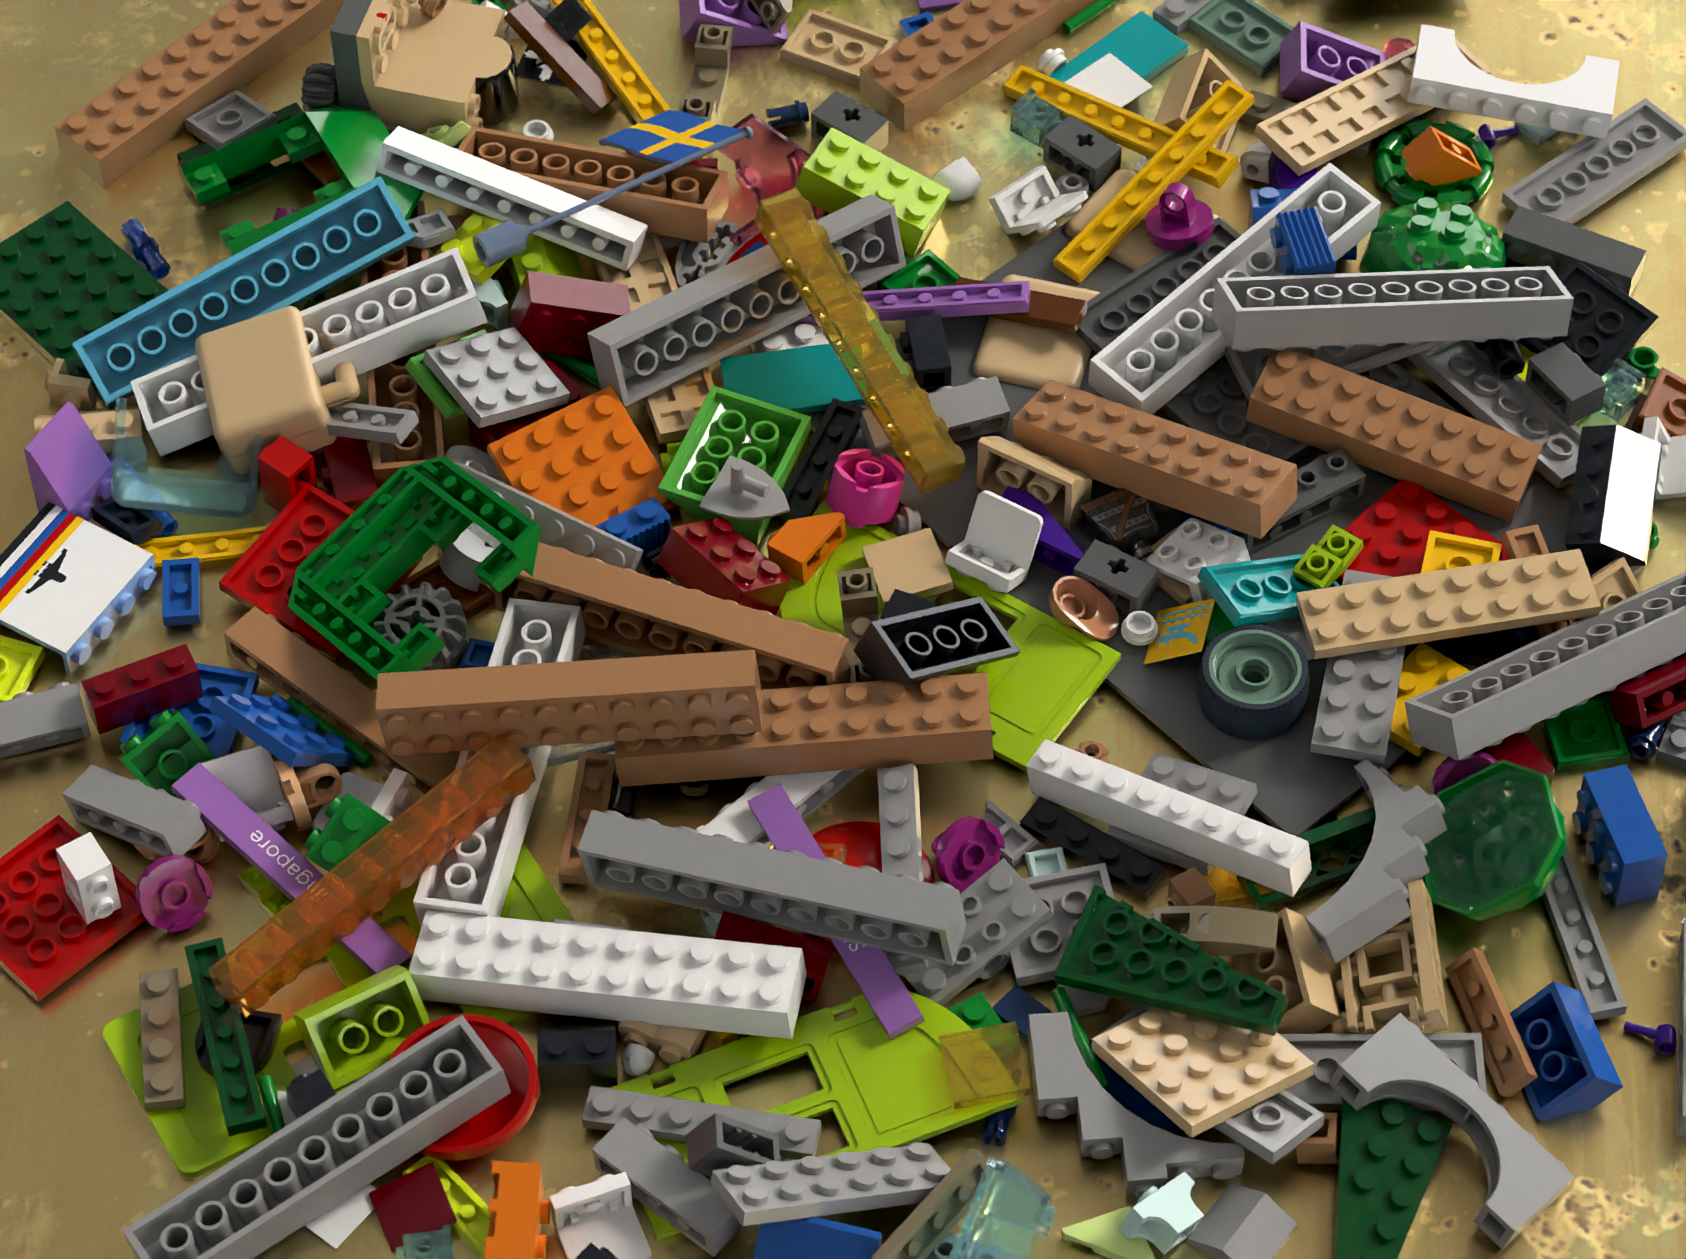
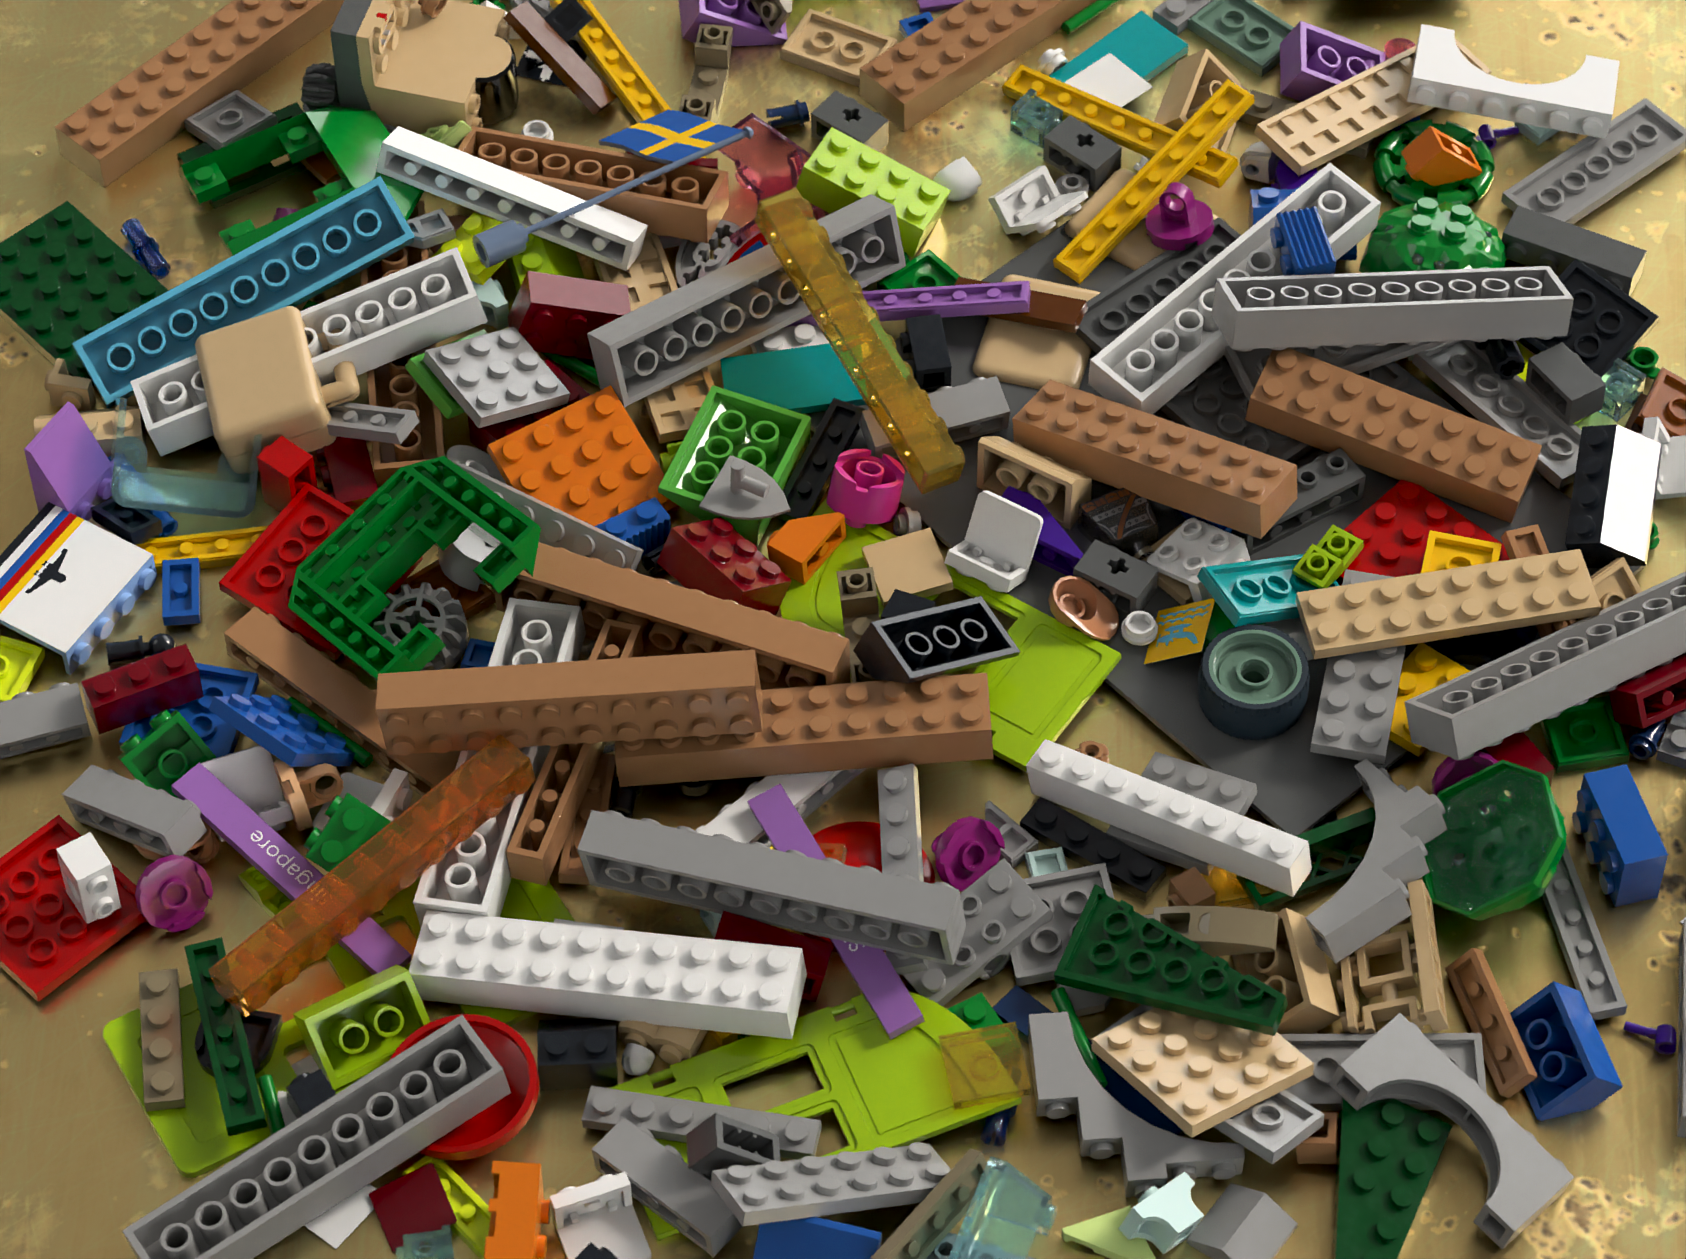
none -> black pin [106,633,177,666]
none -> medium nougat brick [506,618,644,886]

